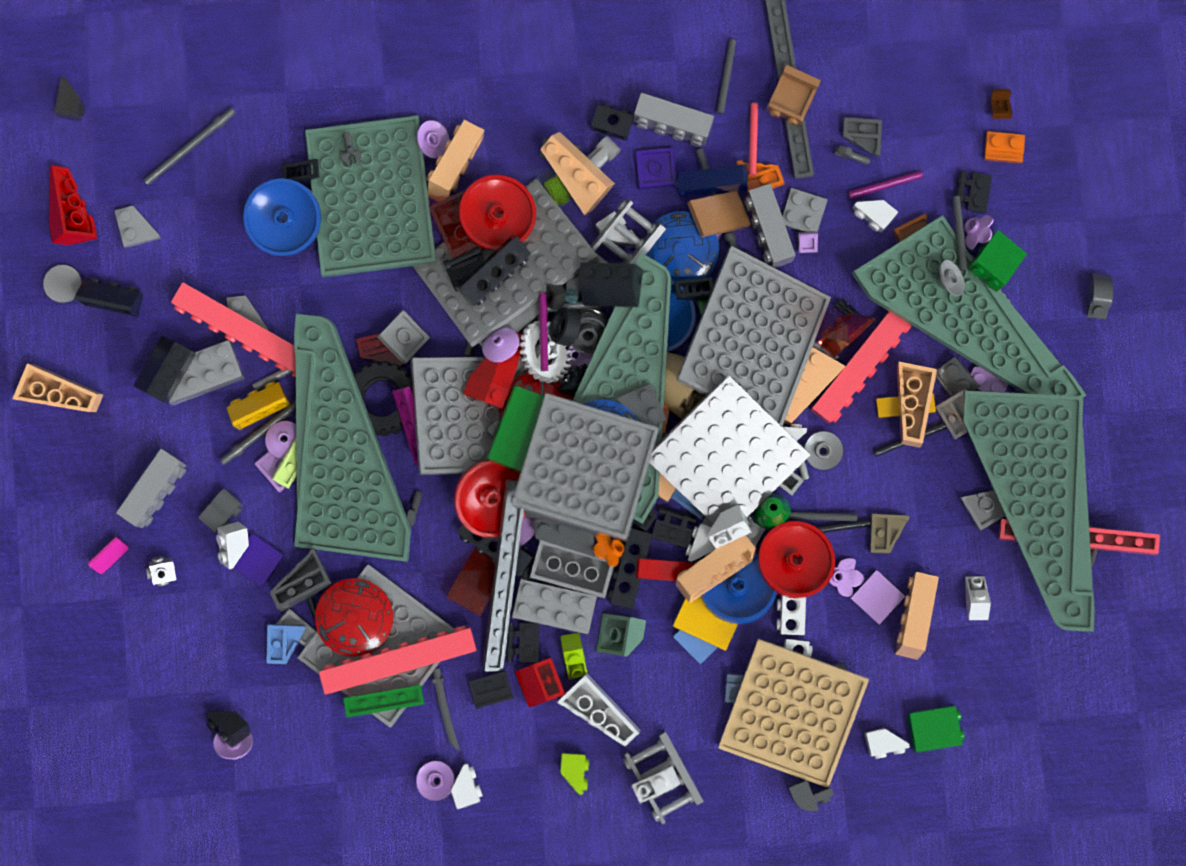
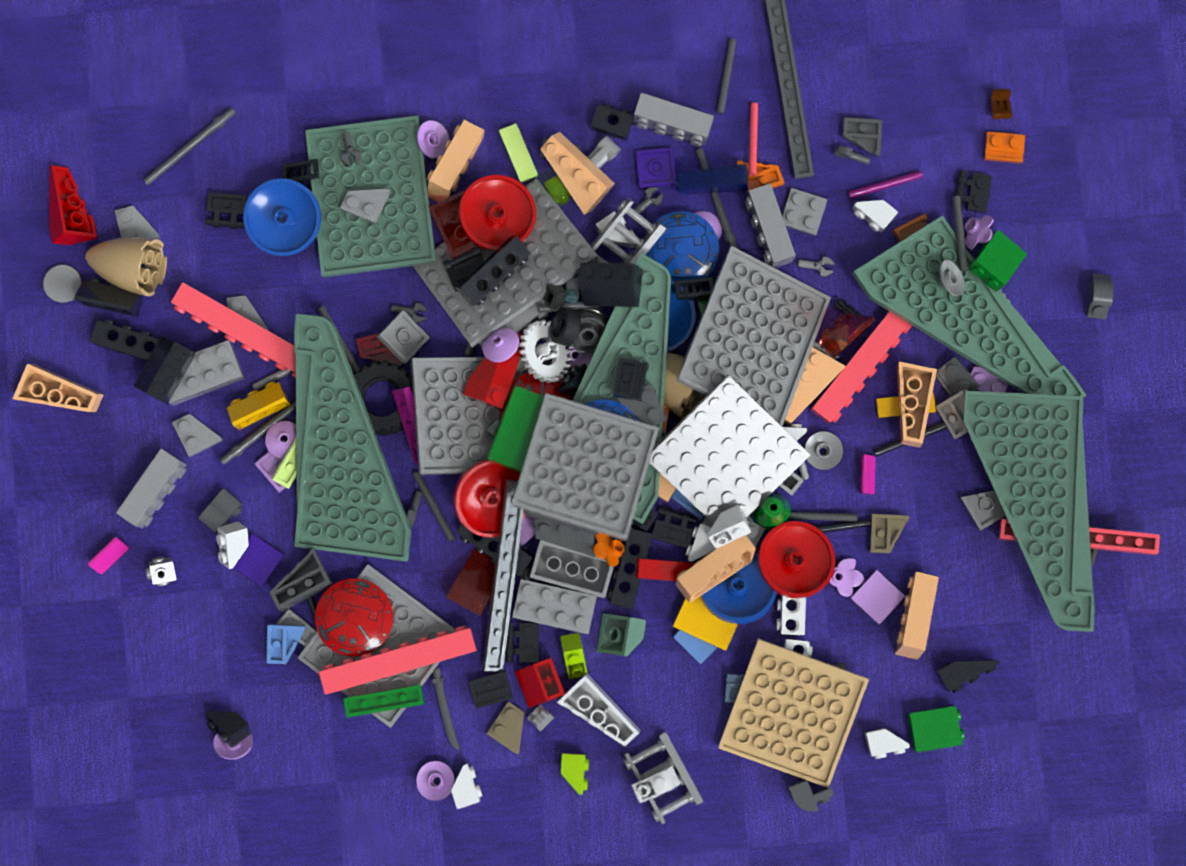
clear smoke slope [54,76,86,121] -> none
magenta bar [539,293,548,372] -> none
medium nougat tile [687,191,751,238] -> none
medium nougat panel [766,65,821,126] -> none
lavender tile [798,232,818,253] -> none
white slope [965,576,991,620] -> none
none -> tan cylinder [85,237,167,296]
none -> black brick [90,319,161,361]
none -> light grey wing [172,414,223,457]
none -> black plate [206,192,248,230]
none -> dark grey bar [318,306,361,373]
none -> light grey wing [340,189,391,225]
none -> dark grey bar [391,303,427,323]
none -> dark grey bar [413,471,456,542]
none -> dark tan wing [487,701,524,755]
none -> yellowish green tile [499,123,538,183]
none -> light grey tile [527,704,554,732]
none -> black plate [613,358,648,401]
none -> dark grey bar [634,187,663,214]
none -> light grey bar [798,257,834,277]
none -> dark pink slope [860,454,876,495]
none -> black slope [935,660,1000,693]

